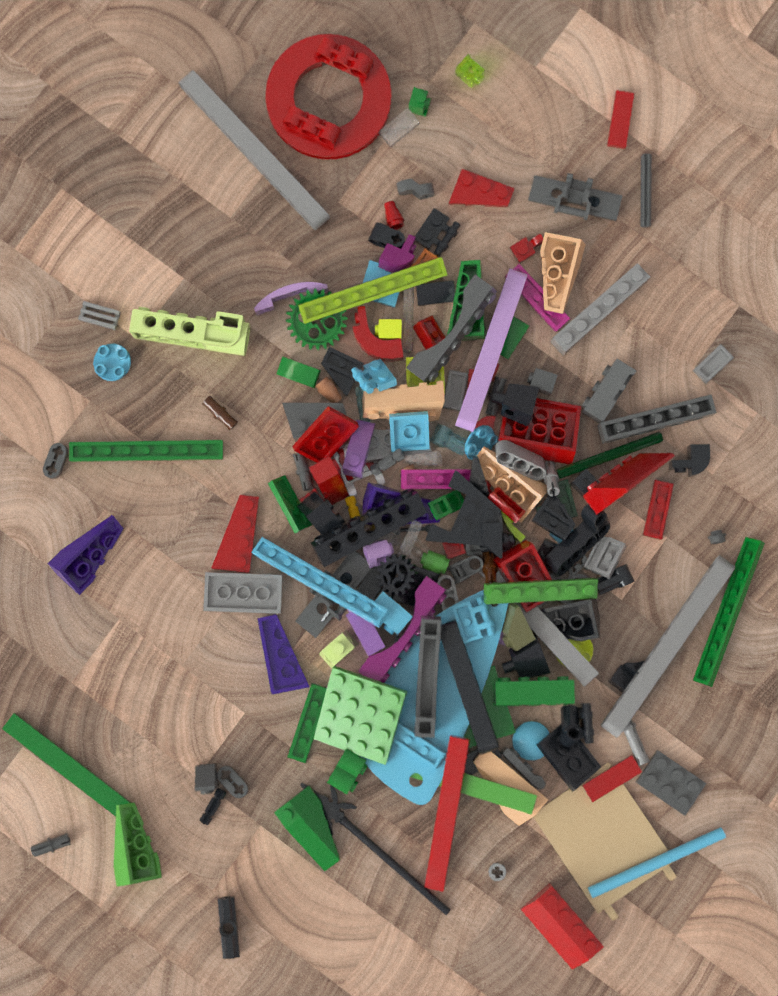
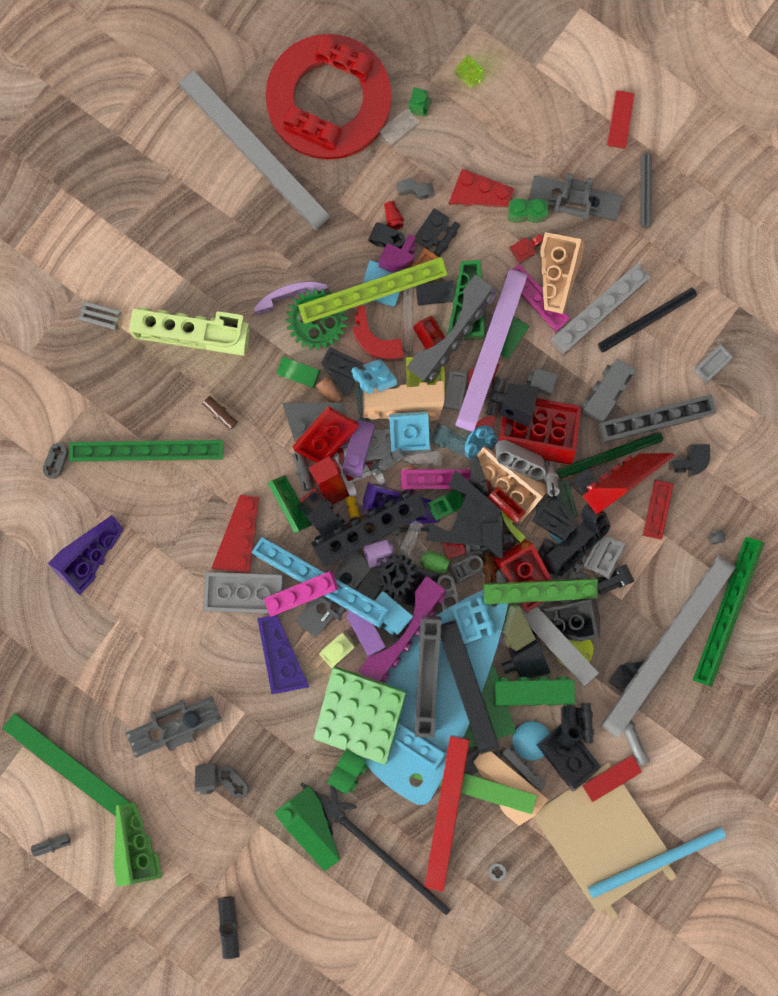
medium azure dish [93,344,131,381] -> none
black axle [200,788,226,825] -> none
green tile [287,683,327,763] -> none
neon yellow brick [375,319,402,340] -> none
red slope [521,883,604,970] -> none
dark grey plate [636,750,707,816] -> none
none -> dark grey piece [126,696,222,758]
none -> dark pink plate [264,571,339,617]
none -> green brick [508,198,548,223]
none -> black axle [598,288,697,352]

